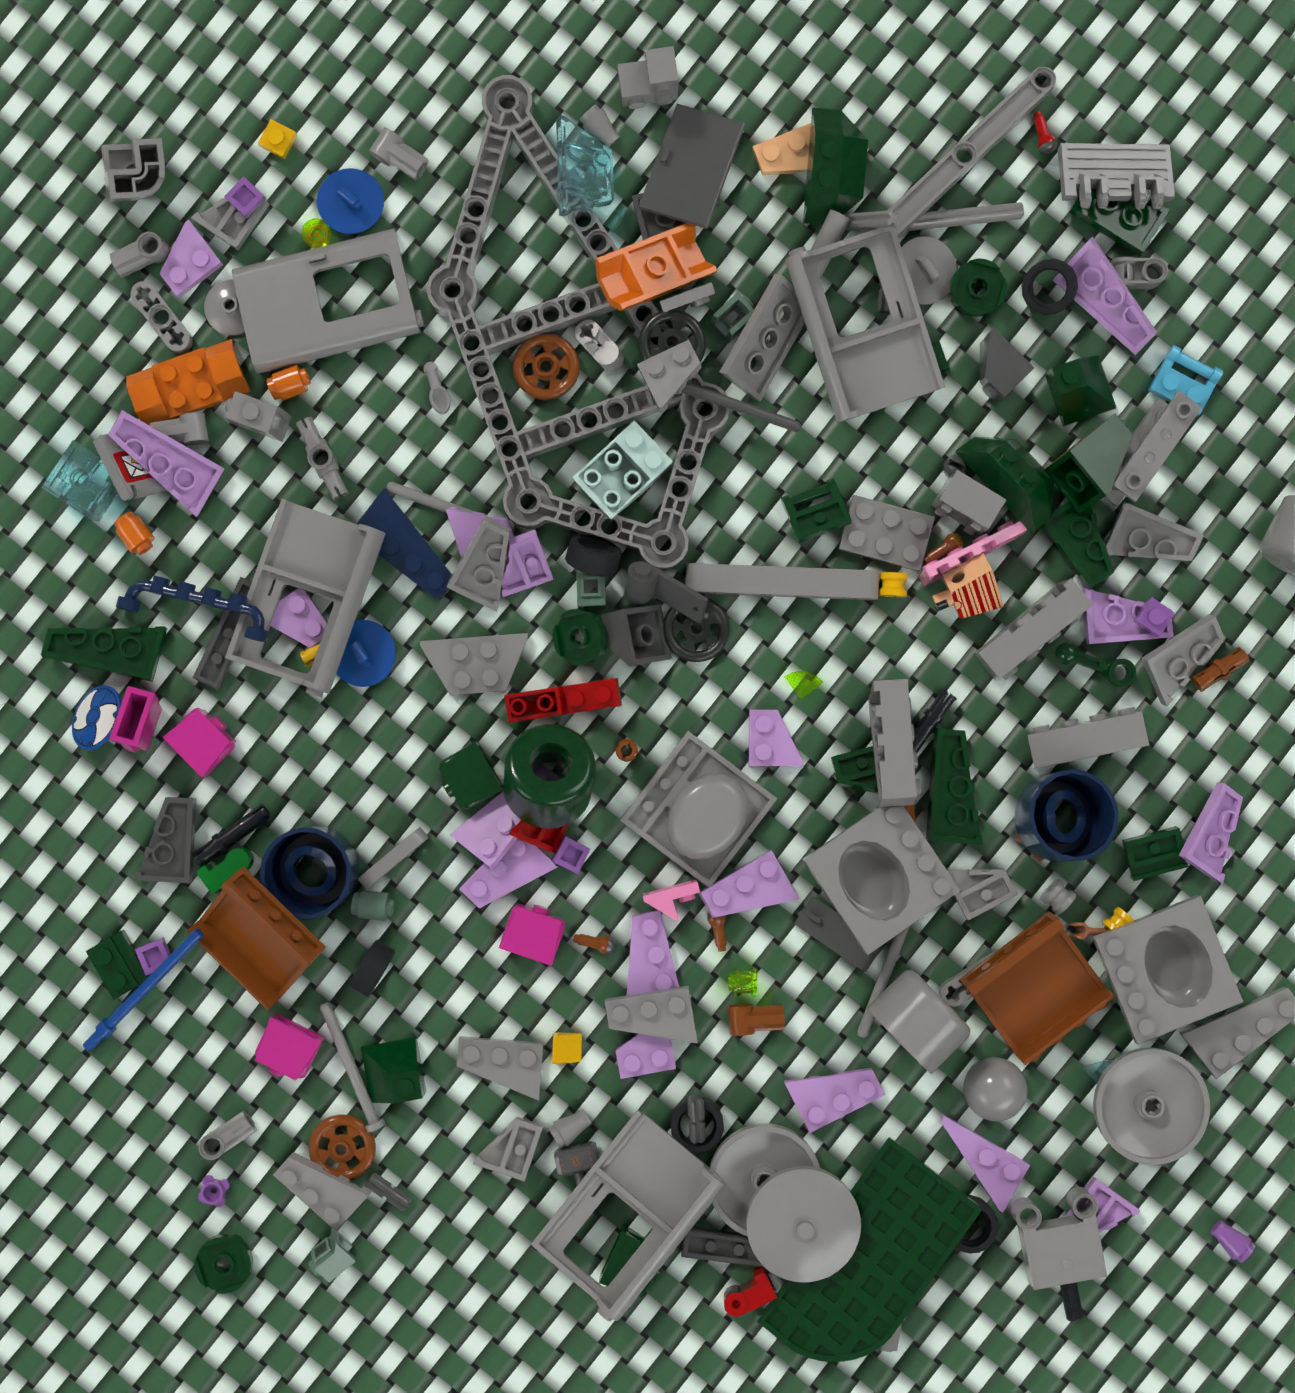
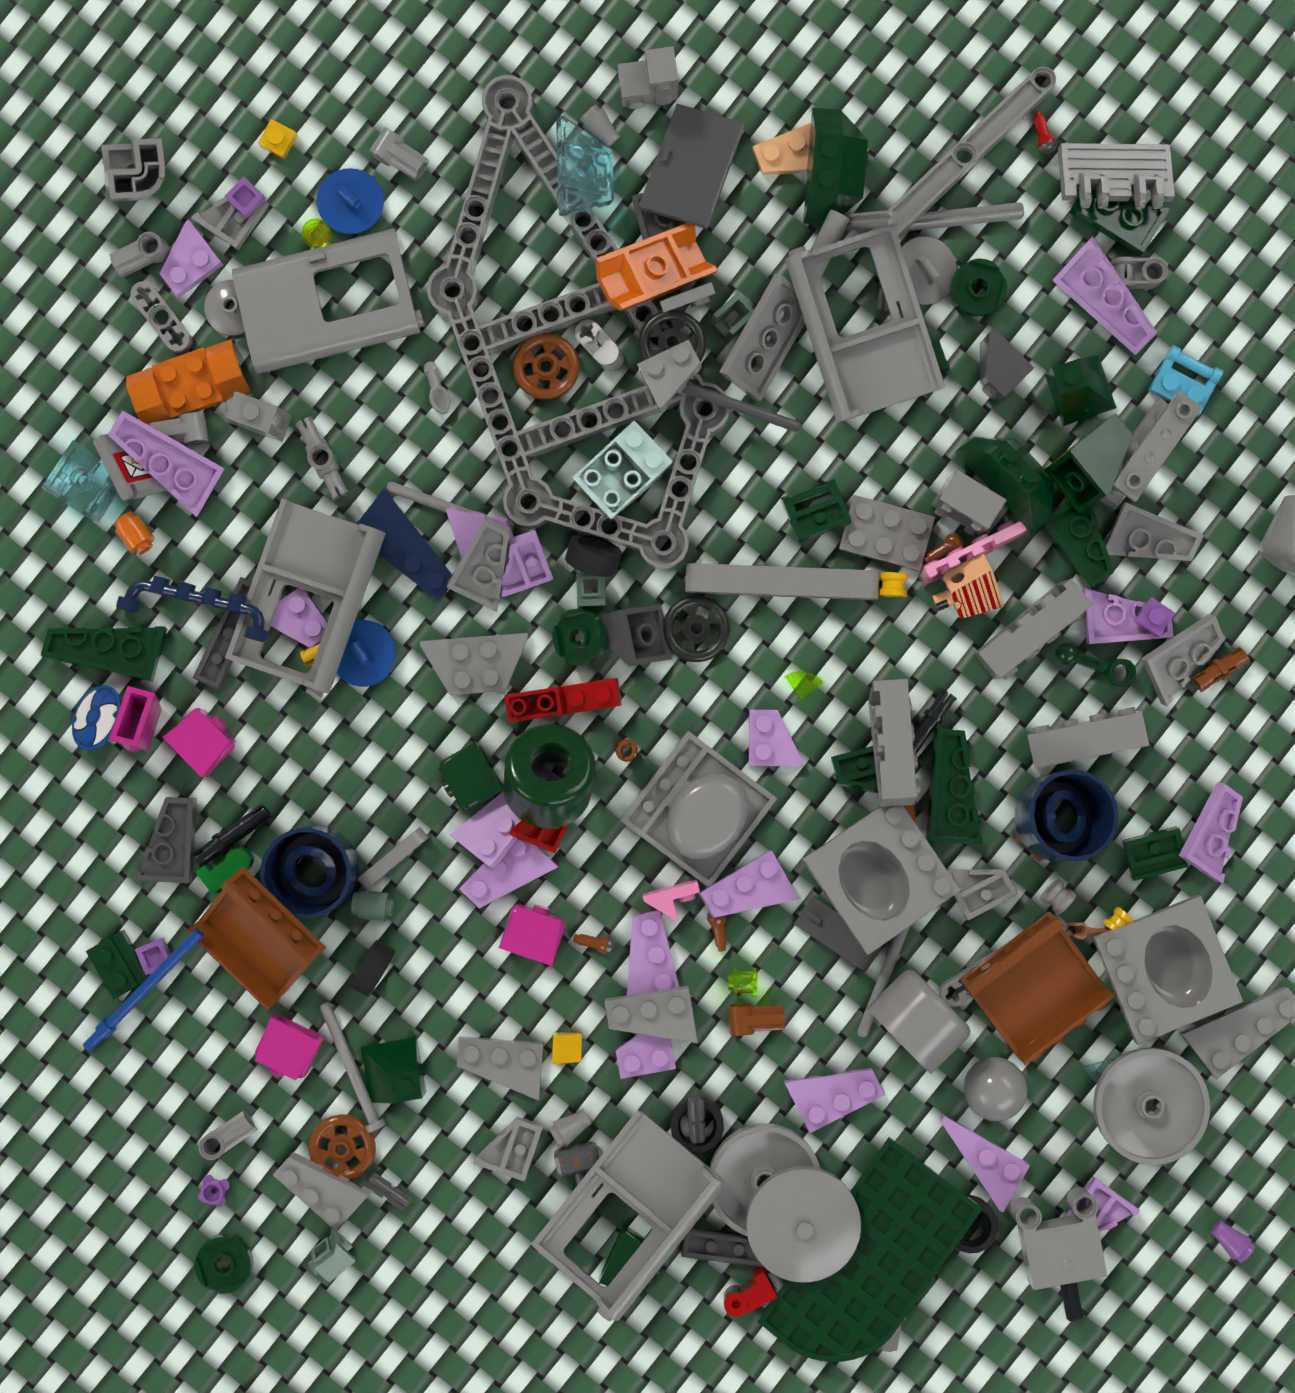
orange brick [266,365,311,400] -> none
medium lavender plate [552,835,590,874] -> none
dark grey door [624,561,708,624] -> none
dark grey hinge [943,455,966,477] -> none
black tyre [1021,258,1078,315] -> none

